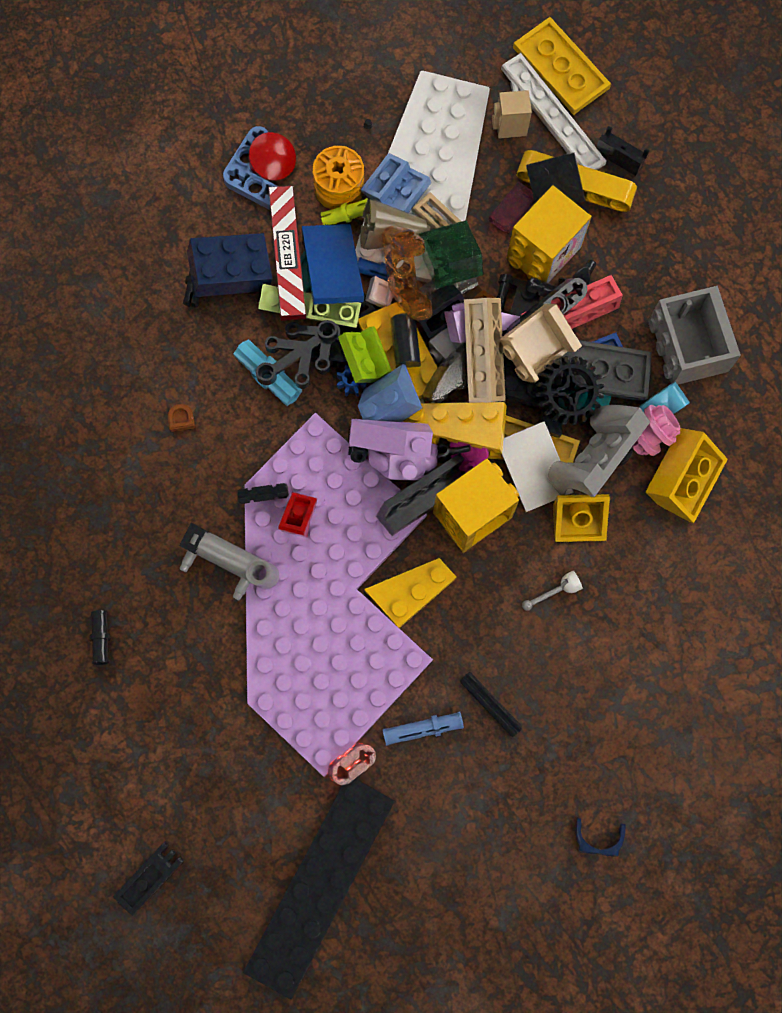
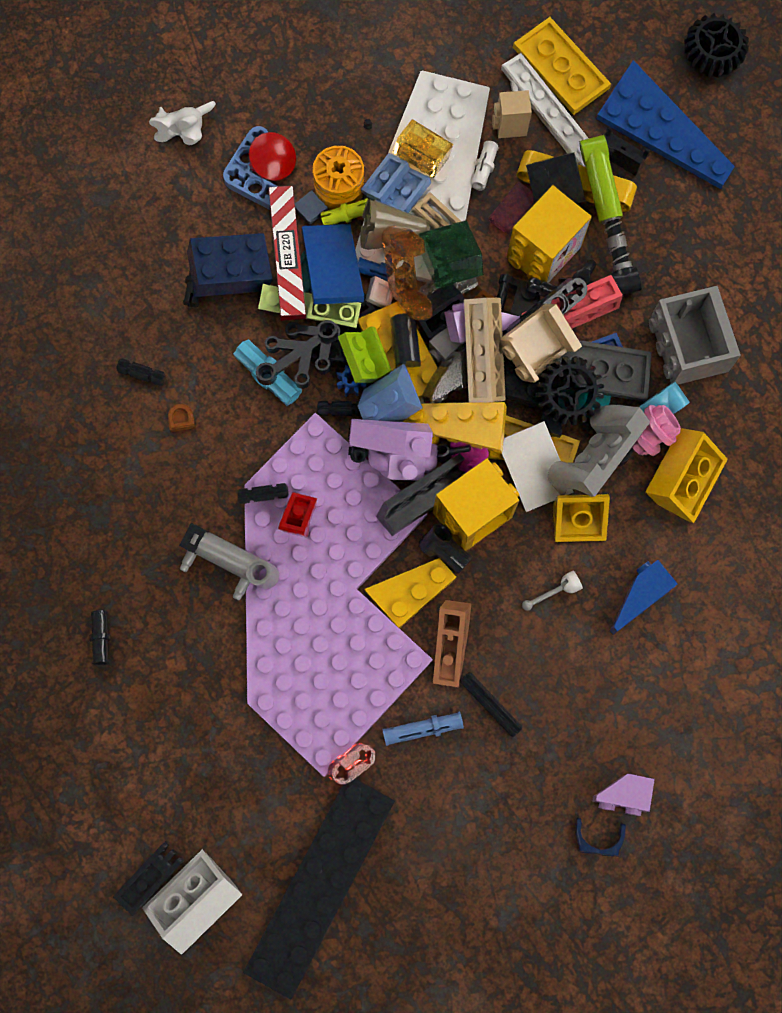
none -> black axle [116,358,166,386]
none -> white slope [142,849,242,955]
none -> white animal [149,101,216,145]
none -> sand blue tile [295,190,328,225]
none -> black axle [317,401,361,416]
none -> clear yellow brick [393,119,454,178]
none -> black piece [419,523,472,574]
none -> nougat slope [433,600,471,687]
none -> white pin [470,141,499,191]
none -> piece [579,135,642,295]
none -> lavender slope [592,774,655,816]
none -> blue wing [596,60,735,189]
none -> blue slope [610,560,678,635]
none -> black gear [684,13,749,77]

